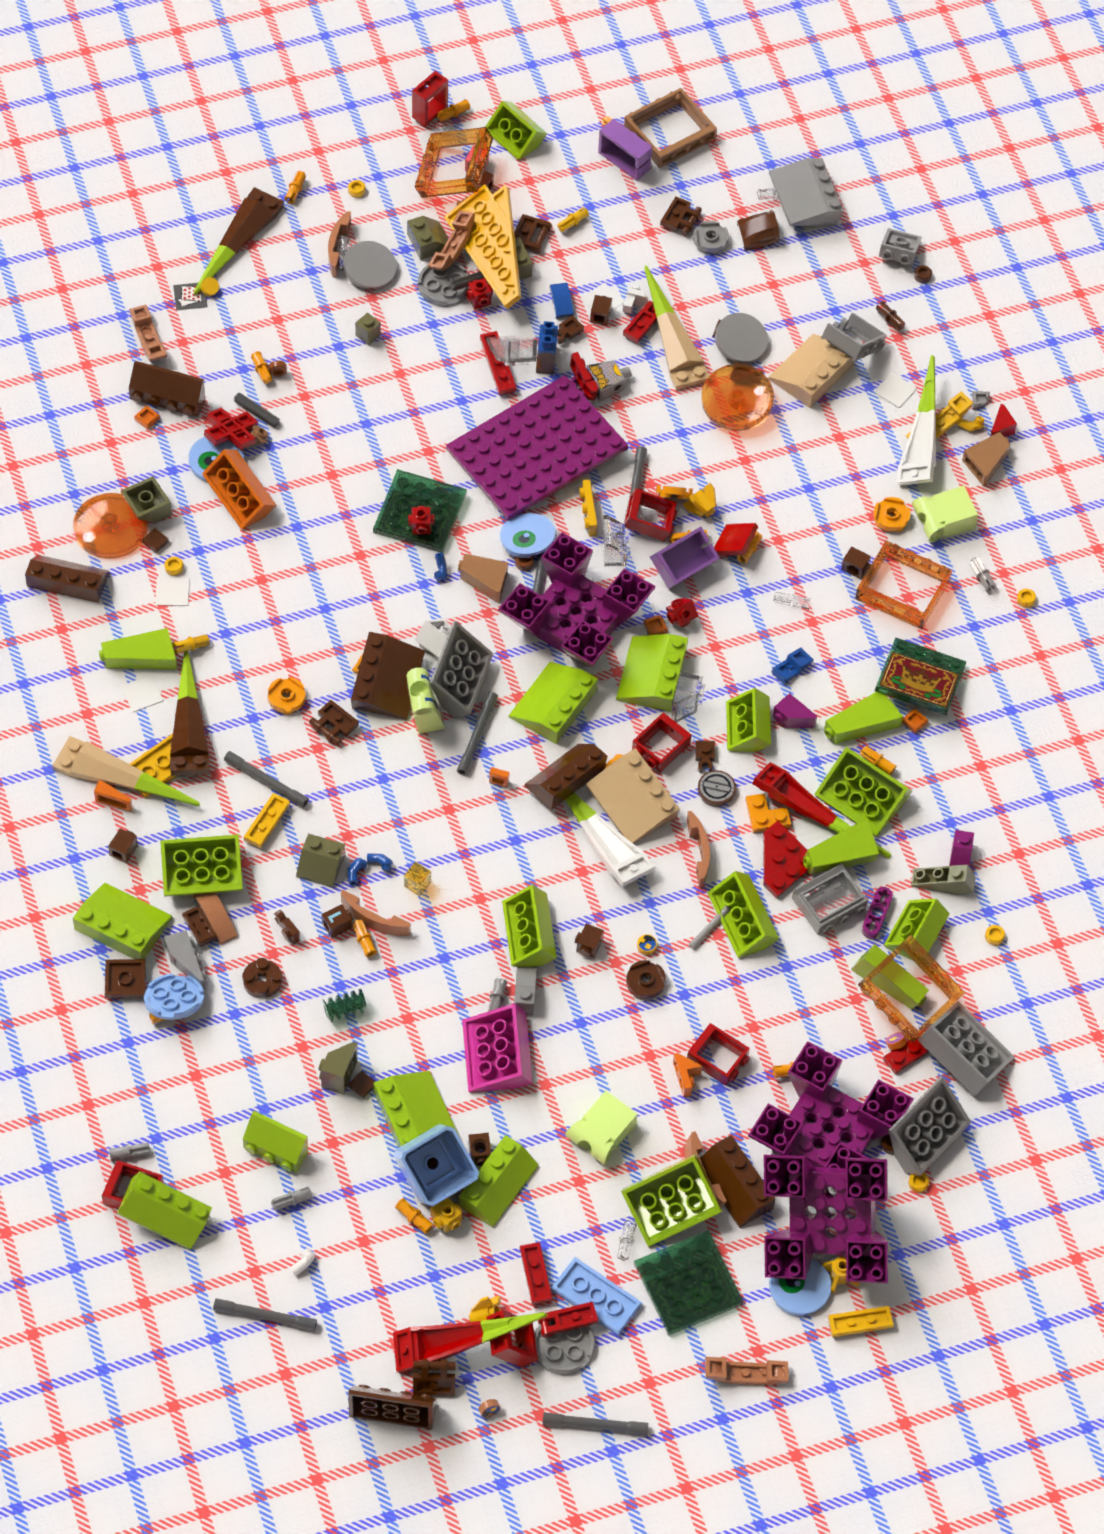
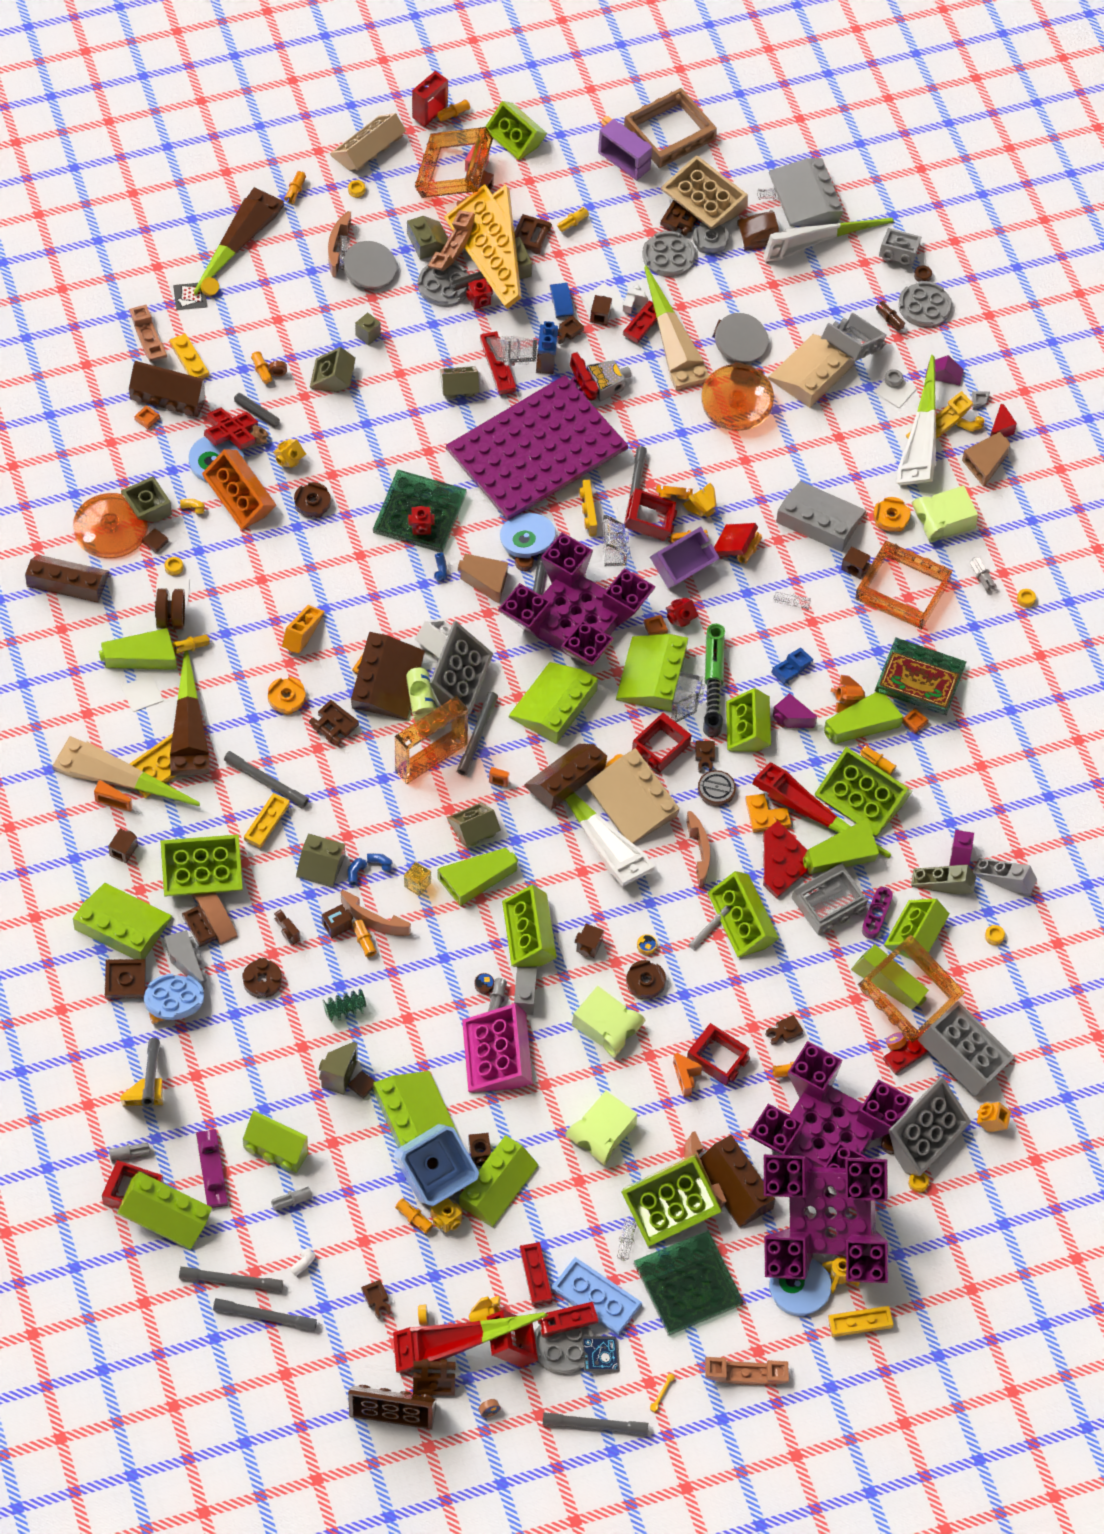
none -> yellow slope [120,1078,163,1106]
none -> dark grey piece [142,1038,160,1107]
none -> reddish brown wheel [155,588,185,630]
none -> yellow plate [169,333,209,379]
none -> dark grey piece [179,1266,283,1292]
none -> yellow arm [180,499,205,514]
none -> magenta hinge [196,1129,228,1208]
none -> yellow brick [273,439,306,468]
none -> light orange slope [282,605,325,653]
none -> reddish brown plate [294,482,331,518]
none -> olive slope [310,347,356,392]
none -> tan slope [330,113,406,171]
none -> reddish brown plate [361,1280,390,1319]
none -> clear orange window [395,696,468,784]
none -> yellow tile [418,1304,428,1326]
none -> lime slope [437,847,518,906]
none -> olive slope [440,366,480,398]
none -> olive slope [447,802,501,846]
none -> tile [474,973,494,994]
none -> yellowish green piece [572,986,646,1058]
none -> sticker [582,1336,619,1372]
none -> light grey tile [642,231,695,277]
none -> yellow hinge [650,1374,675,1412]
none -> tan slope [661,155,748,229]
none -> piece [703,623,725,737]
none -> white plate [763,218,894,262]
none -> reddish brown plate [765,1015,803,1045]
none -> light grey slope [776,481,866,552]
none -> orange brick [831,675,865,713]
none -> light grey tile [885,369,903,388]
none -> light grey tile [898,281,952,327]
none -> magenta slope [925,355,964,386]
none -> light grey slope [973,858,1037,895]
none -> light orange brick [977,1102,1011,1132]

